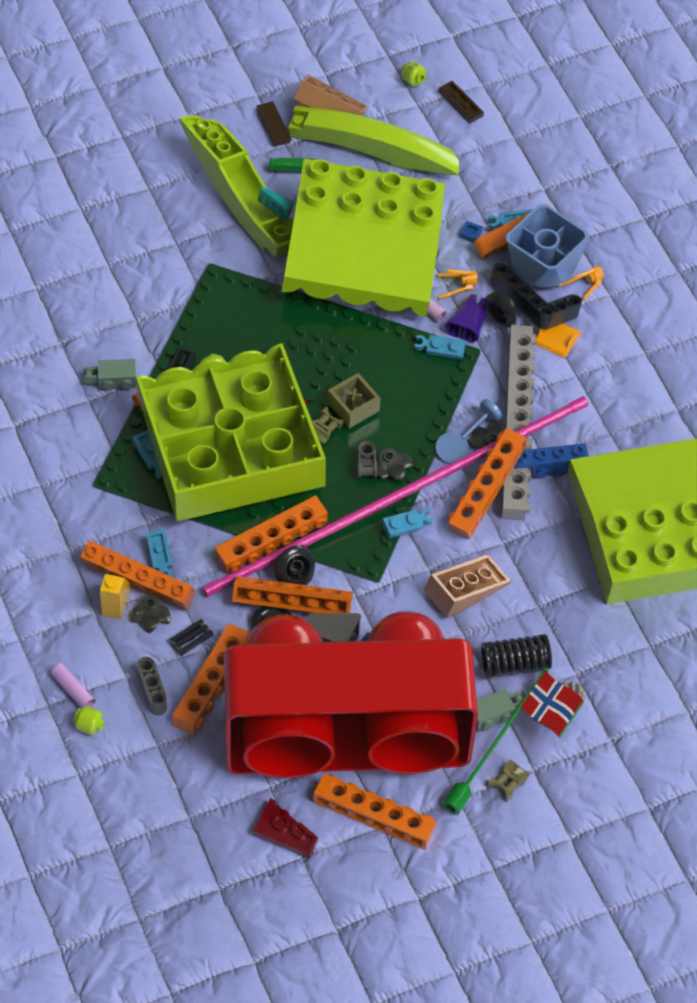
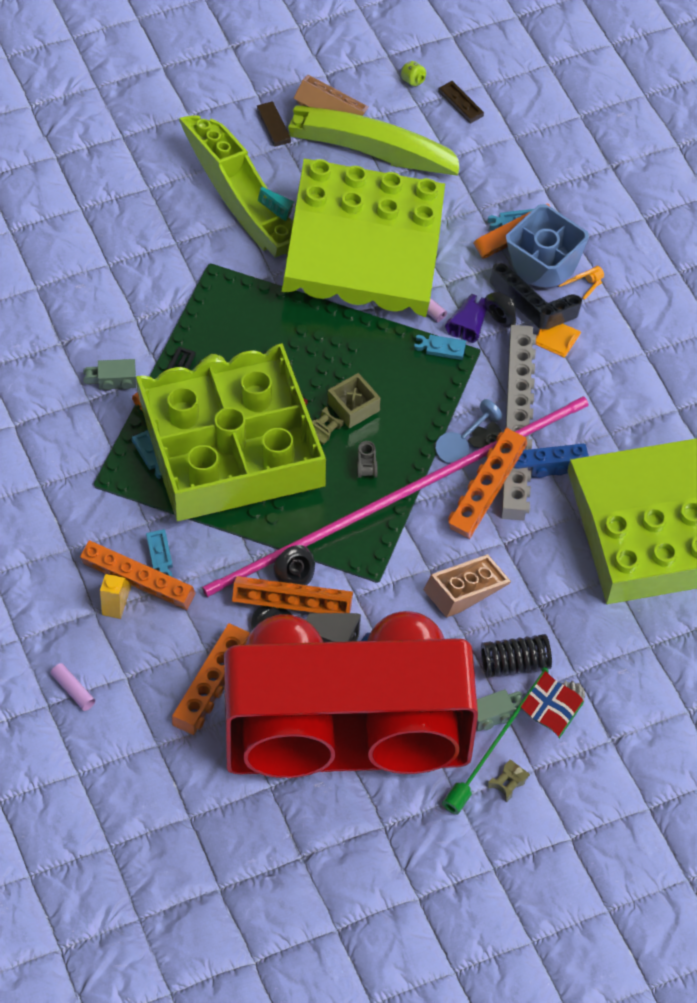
lime head [73,706,105,735] -> none
pearl dark grey plate [131,595,171,633] -> none
dark grey beam [137,657,167,715] -> none
black tile [169,619,213,656] -> none
orange brick [215,495,328,574] -> none
dark red wing [253,798,318,858] -> none
green axle [270,158,320,172] -> none
orange brick [313,773,437,850] -> none
pearl dark grey plate [377,448,414,482] -> none
dark azure plate [381,509,434,539] -> none
light orange plant [437,269,478,300] -> none
blue tile [459,221,483,243] -> none

